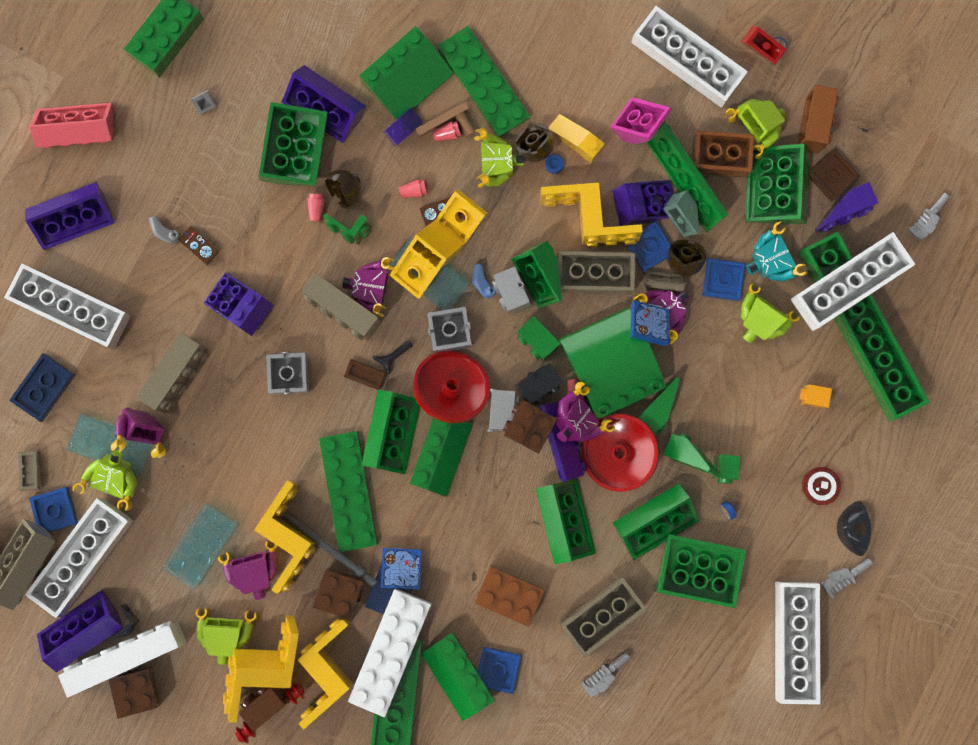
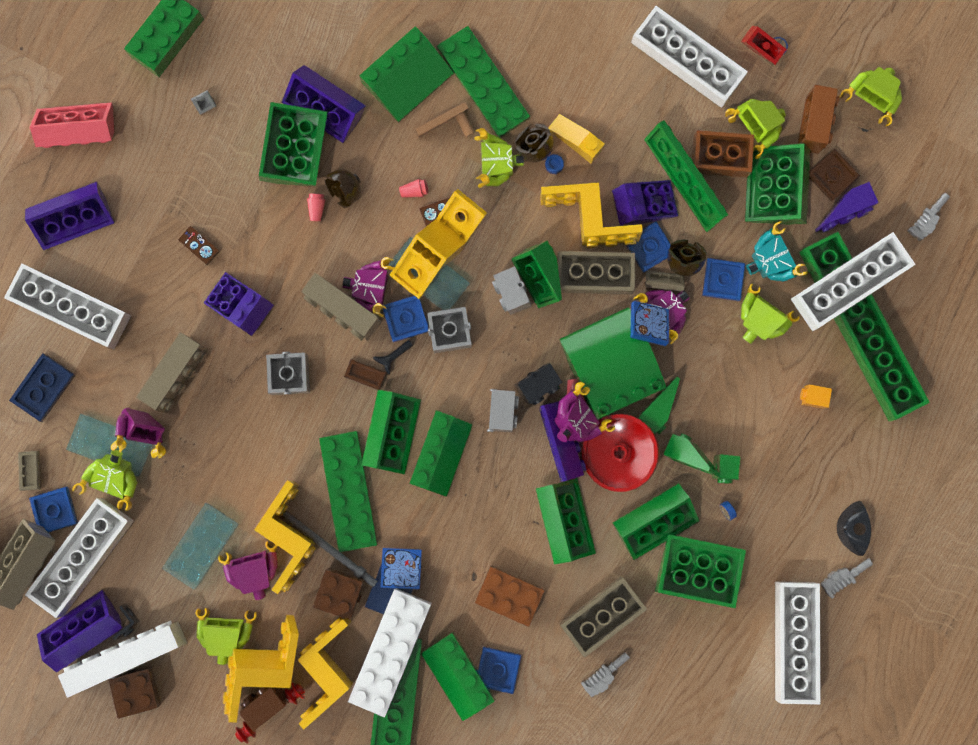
light grey arm [149,216,180,244] -> none
green bracket [323,214,371,245] -> none
dark purple slope [383,107,423,146] -> none
red dish [413,351,490,423] -> none
coral cone [432,121,462,142] -> none
medium blue arm [472,264,496,298] -> none
reddish brown plate [503,400,557,454] -> none
green brick [517,316,560,361] -> none
dark pink slope [611,97,672,144] -> none
sand green slope [663,190,699,238] -> none
clear red tile [801,467,841,505] -> none
none -> blue plate [383,296,429,343]
none -> lime torso [840,67,902,127]

